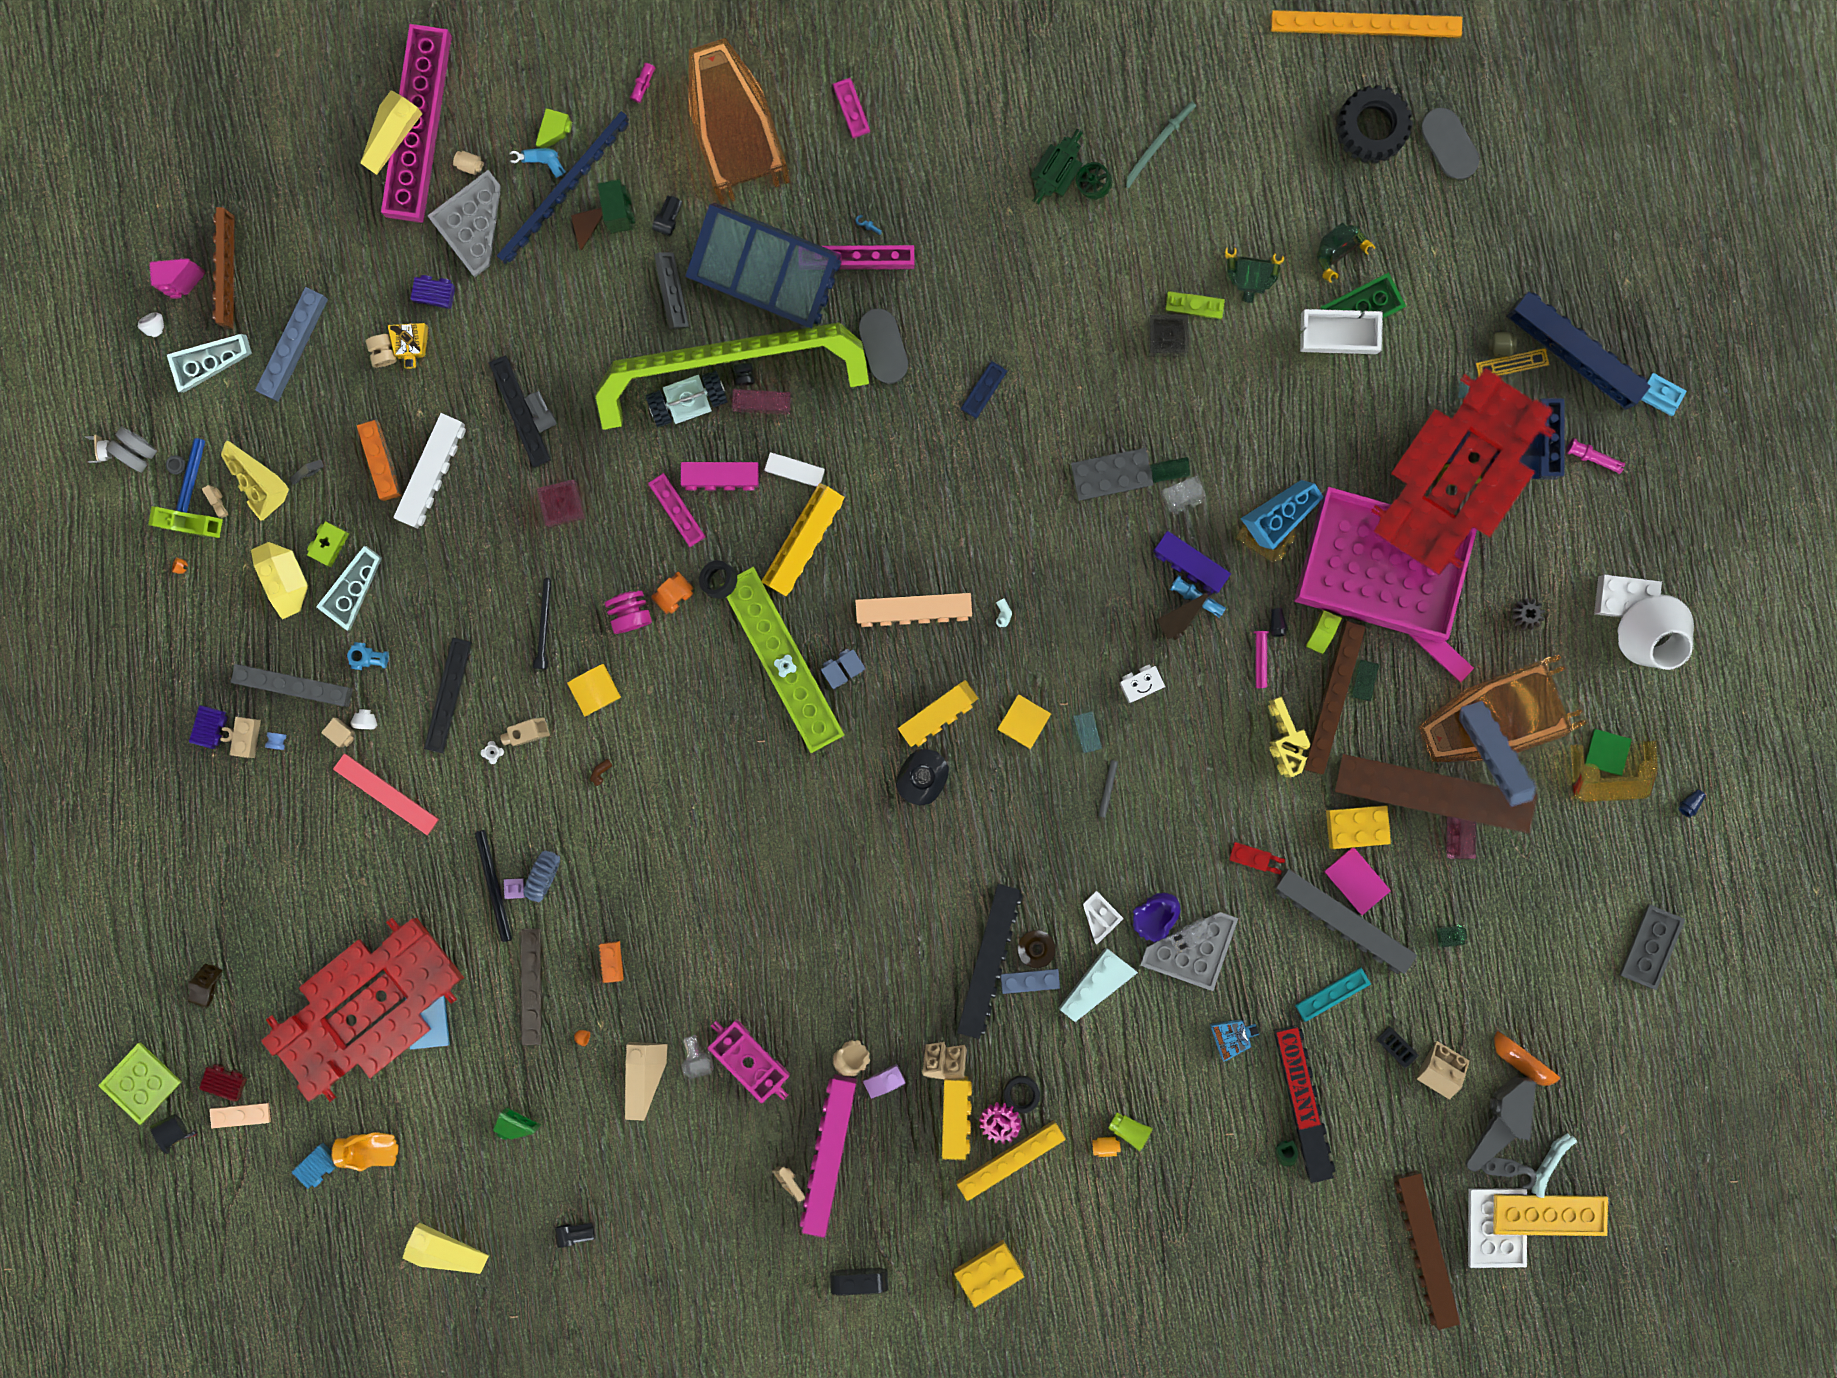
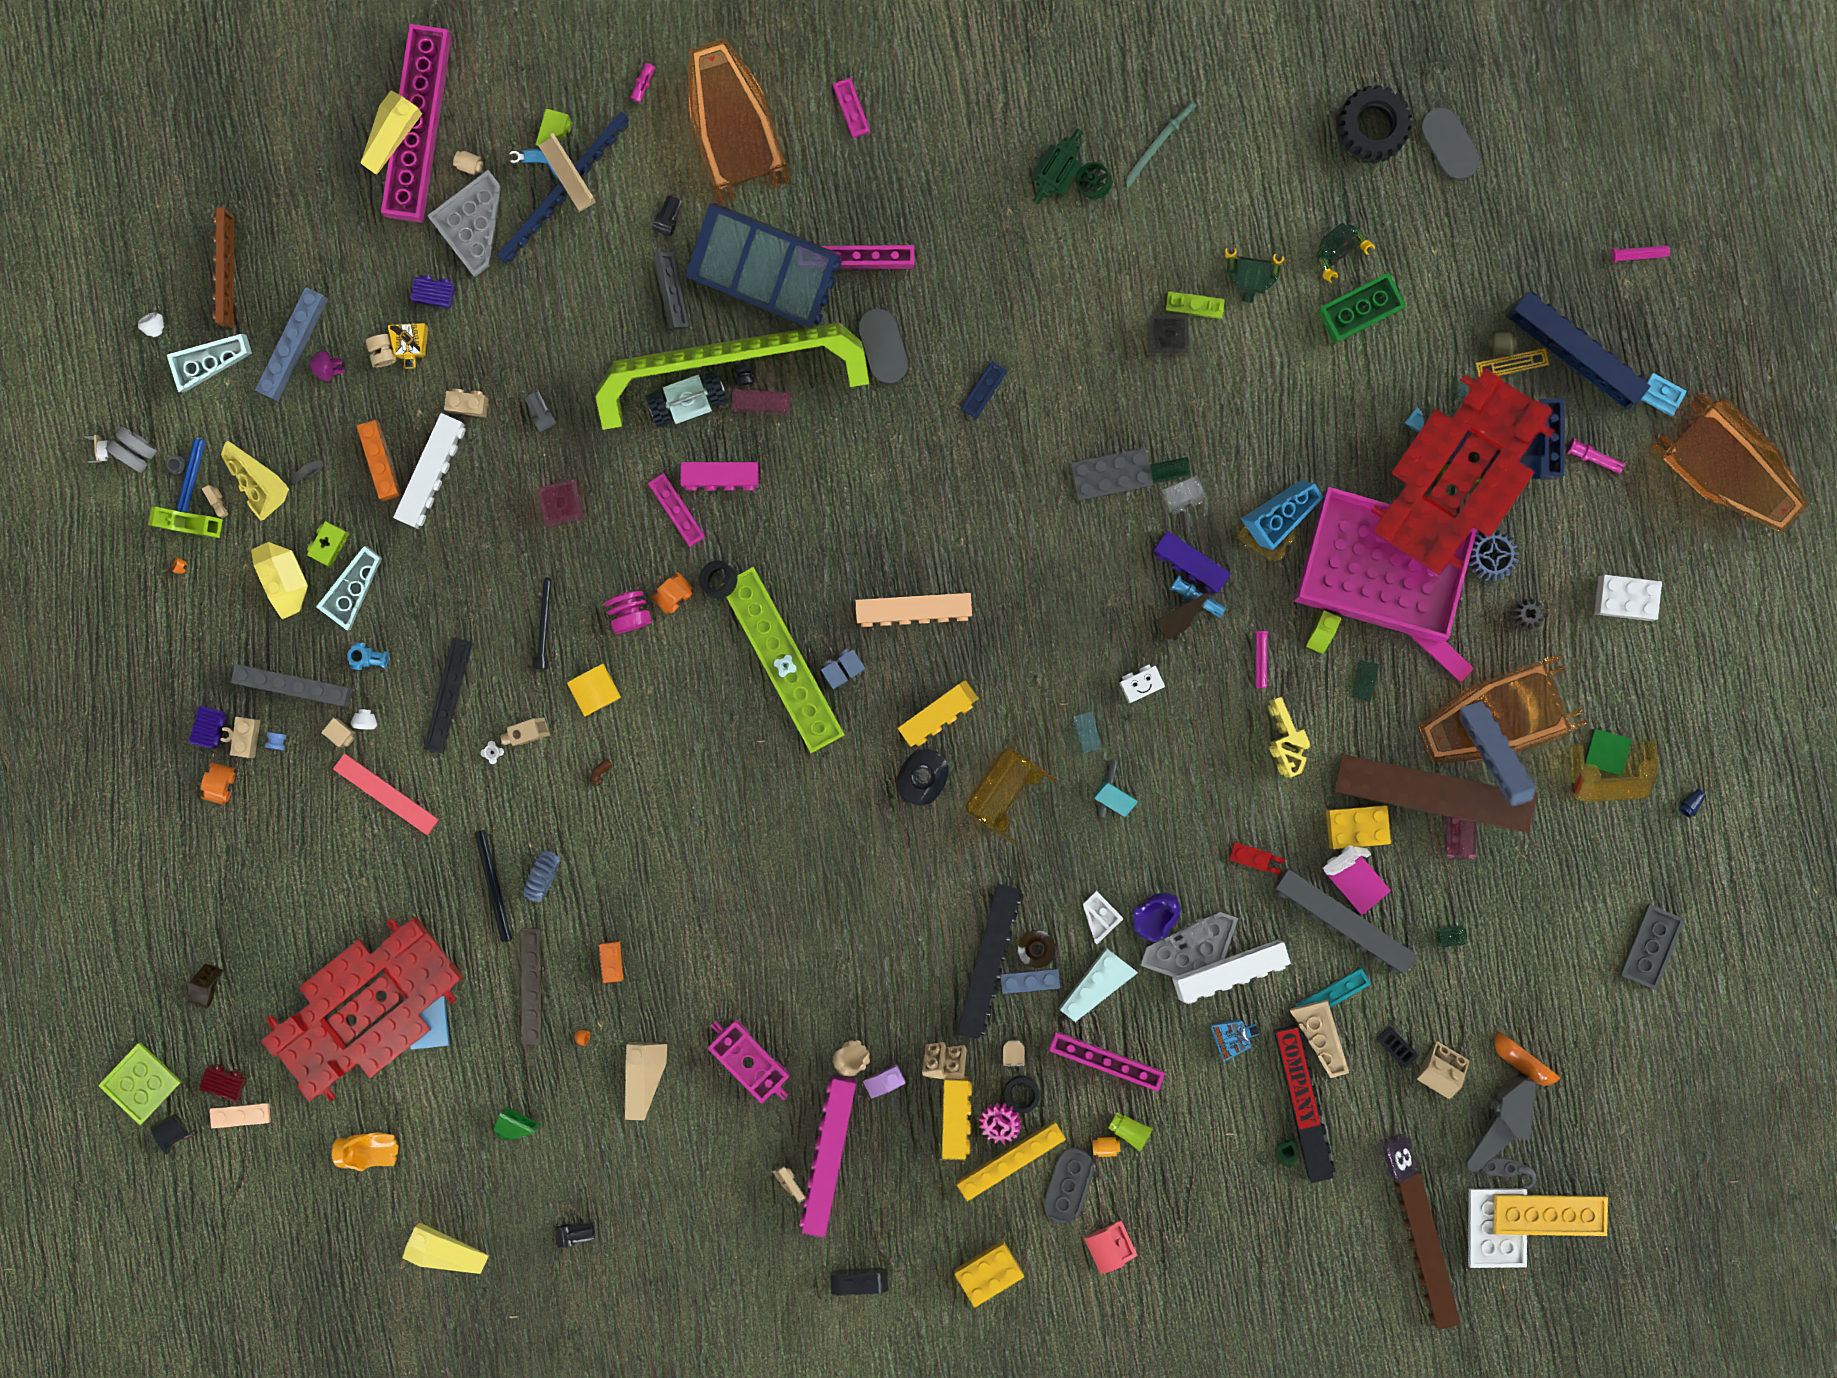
dark pink slope [150,259,205,299] -> none
dark azure brick [292,1143,336,1189] -> none
black tile [488,355,551,468] -> none
lavender tile [504,878,525,899] -> none
reddish brown tile [571,208,603,251] -> none
dark green brick [597,179,636,234] -> none
clear brick [682,1034,714,1080] -> none
yellow brick [761,483,845,596] -> none
white tile [765,452,825,487] -> none
dark azure hand [856,215,882,235] -> none
light aqua arm [996,598,1012,627] -> none
yellow slope [997,694,1051,749] -> none
black cone [1269,608,1288,637] -> none
light orange plate [1271,10,1462,38] -> none
white piece [1300,309,1382,354] -> none
reddish brown brick [1303,621,1366,775] -> none
light aqua piece [1531,1133,1577,1198] -> none
white cone [1618,595,1694,669] -> none
none -> orange cylinder [201,762,235,805]
none -> magenta piece [309,351,345,382]
none -> tan brick [444,389,488,417]
none -> tan panel [538,132,596,212]
none -> clear yellow windscreen [966,748,1057,844]
none -> tan piece [1003,1040,1024,1066]
none -> dark grey tile [1044,1147,1094,1224]
none -> dark pink brick [1048,1031,1165,1092]
none -> coral brick [1084,1220,1138,1273]
none -> teal slope [1094,782,1138,817]
none -> white brick [1172,940,1291,1004]
none -> tan wing [1290,999,1349,1078]
none -> white wing [1323,846,1371,875]
none -> clear purple slope [1380,1134,1418,1183]
none -> medium azure tile [1405,407,1424,433]
none -> sand blue gear [1468,530,1519,581]
none -> dark pink axle [1611,246,1670,263]
none -> clear orange windscreen [1651,393,1809,533]

